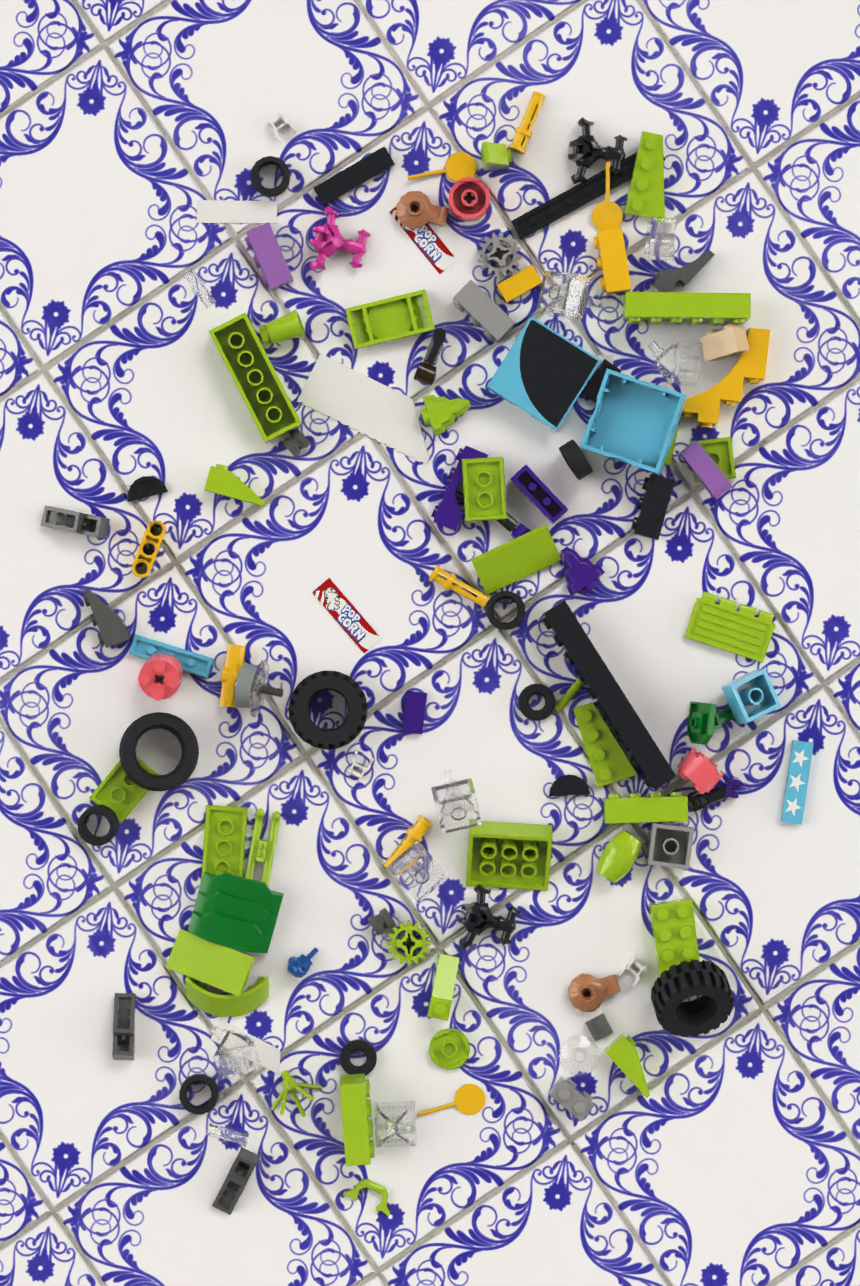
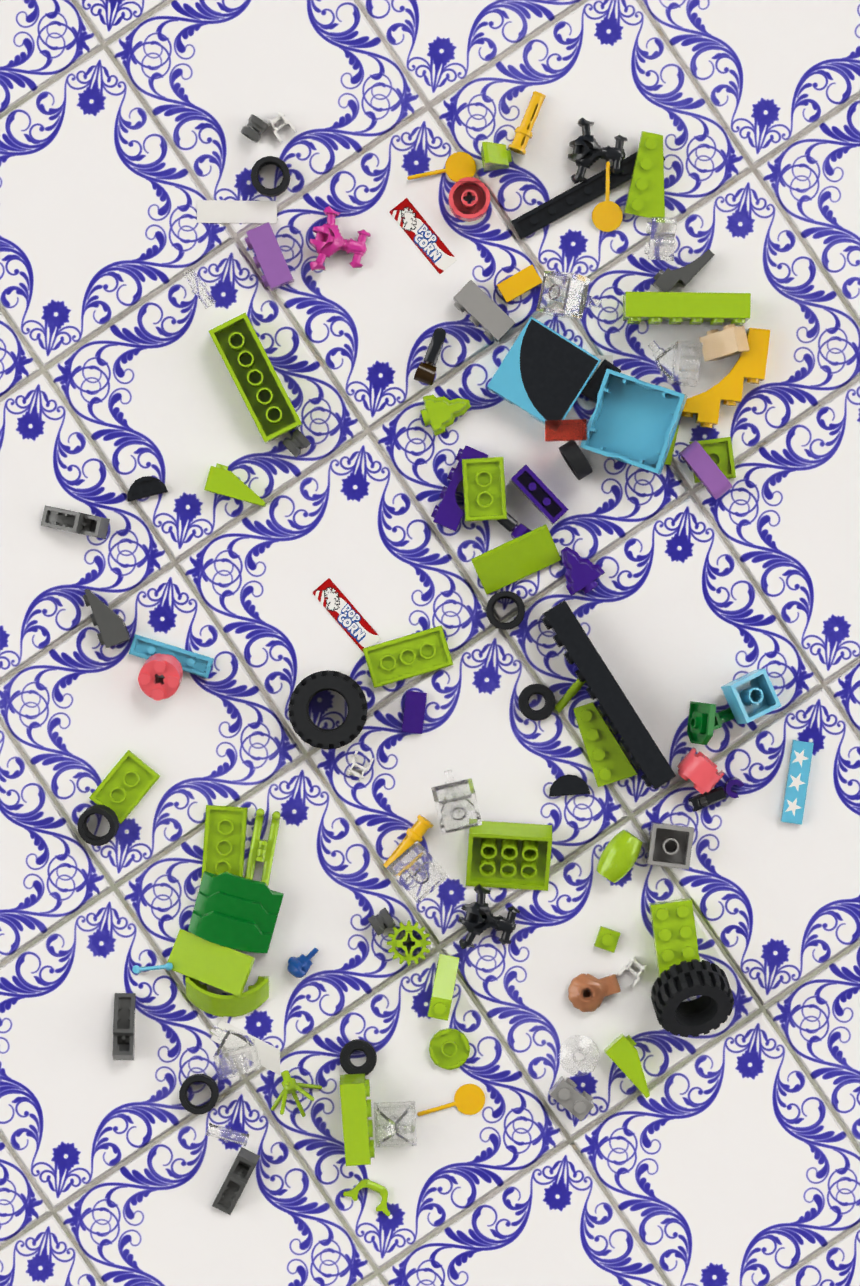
black tyre [119,712,199,791] -> none
yellow beam [132,520,167,578] -> none
yellow piece [219,644,246,708] -> none
piece [234,660,283,717] -> none
lime plant [259,309,306,346] -> none
white sticker [297,353,429,465] -> none
black tile [313,146,395,206] -> none
lime slope [345,289,435,349] -> none
nougat animal [396,191,449,229] -> none
yellow pin [428,564,490,608] -> none
light grey gear [477,232,521,278] -> none
flat silver tile [585,1013,613,1041] -> none
yellow brick [593,228,631,295] -> none
lime brick [603,792,688,824] -> none
black brick [631,474,675,541] -> none
lime hinge [684,591,775,663] -> none
none -> medium azure hinge [132,962,173,974]
none -> dark grey wheel [240,114,269,143]
none -> lime tile [363,625,453,688]
none -> clear red tile [545,419,588,442]
none -> lime plate [594,926,620,953]

